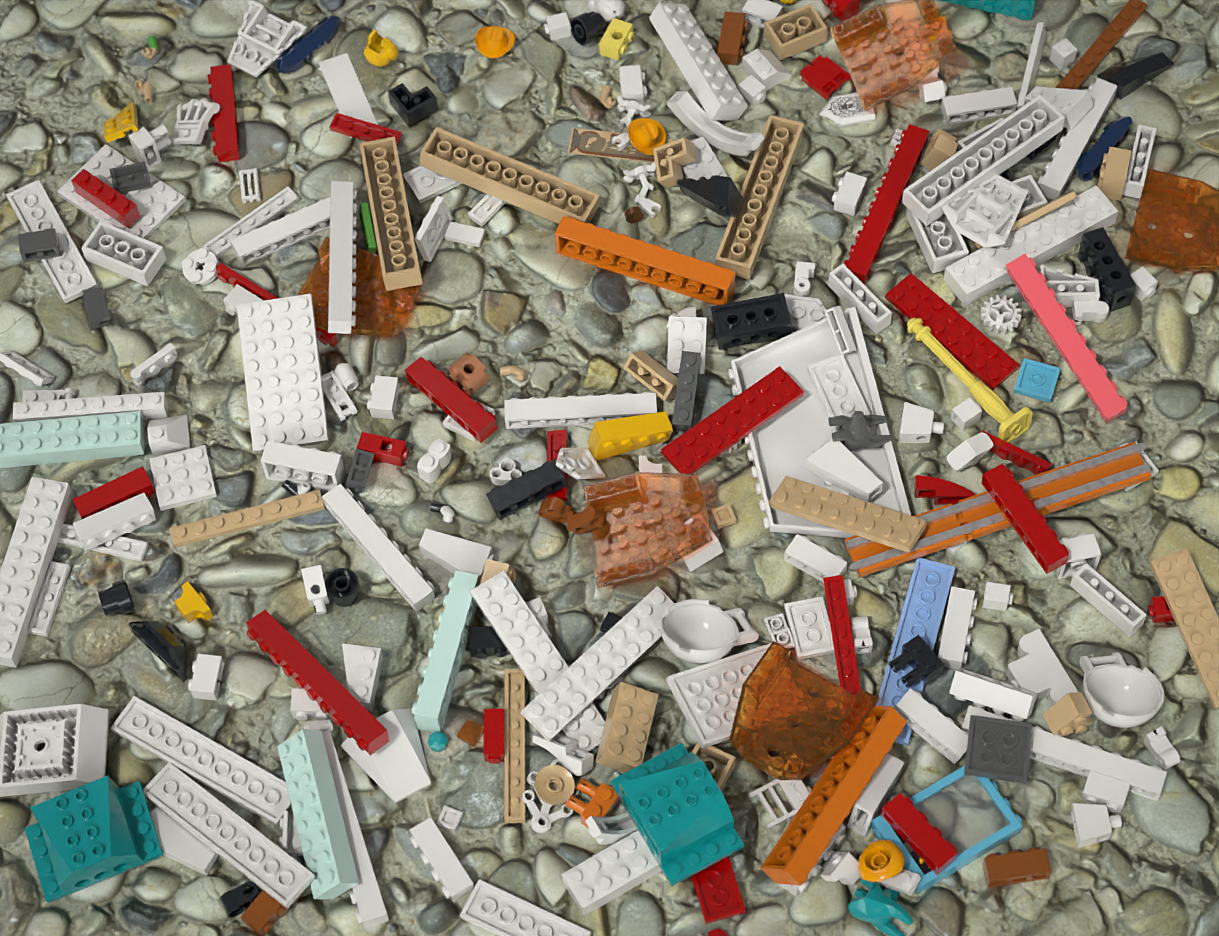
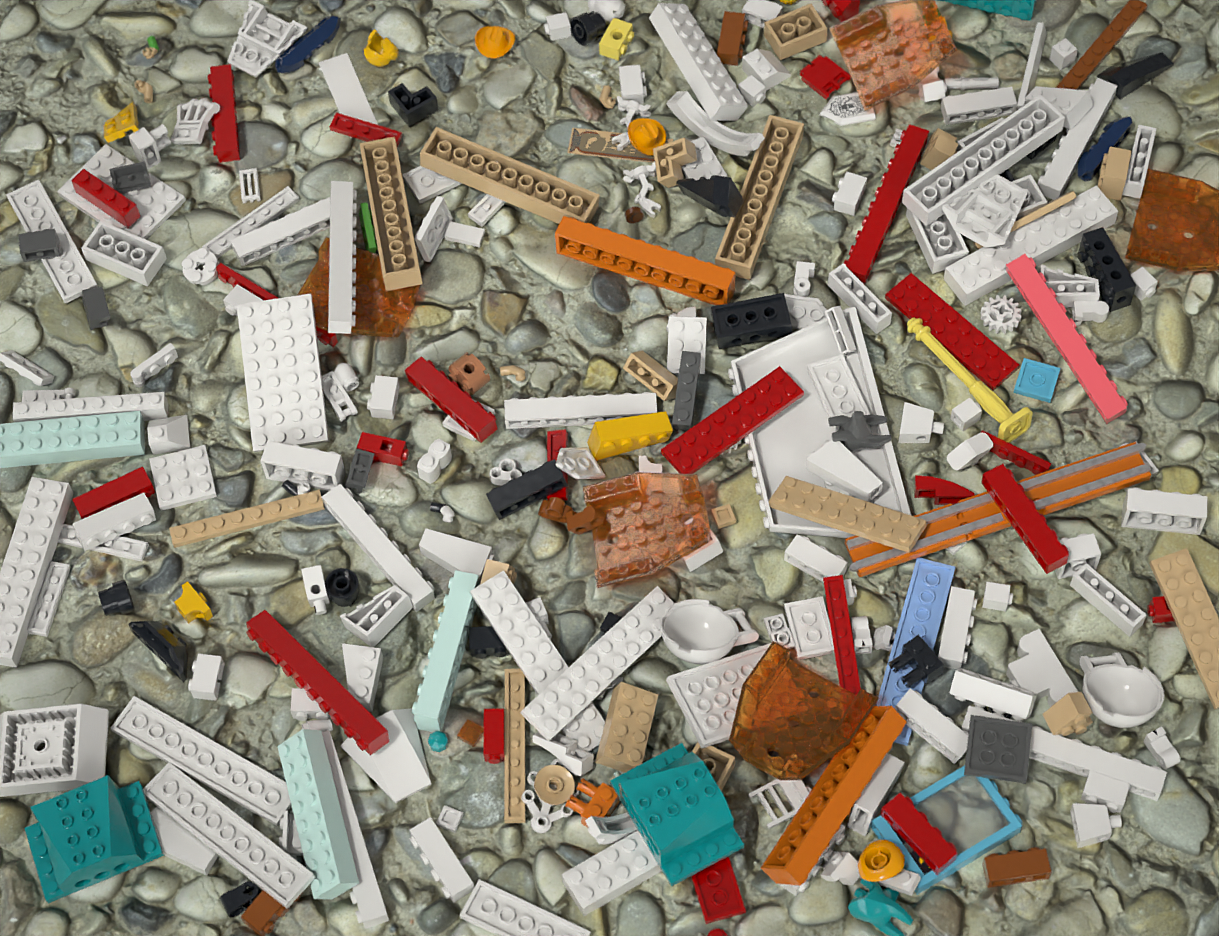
none -> white wedge [340,585,413,647]
none -> white tile [872,625,896,651]
none -> white pin [944,76,999,91]
none -> white brick [1121,488,1207,535]

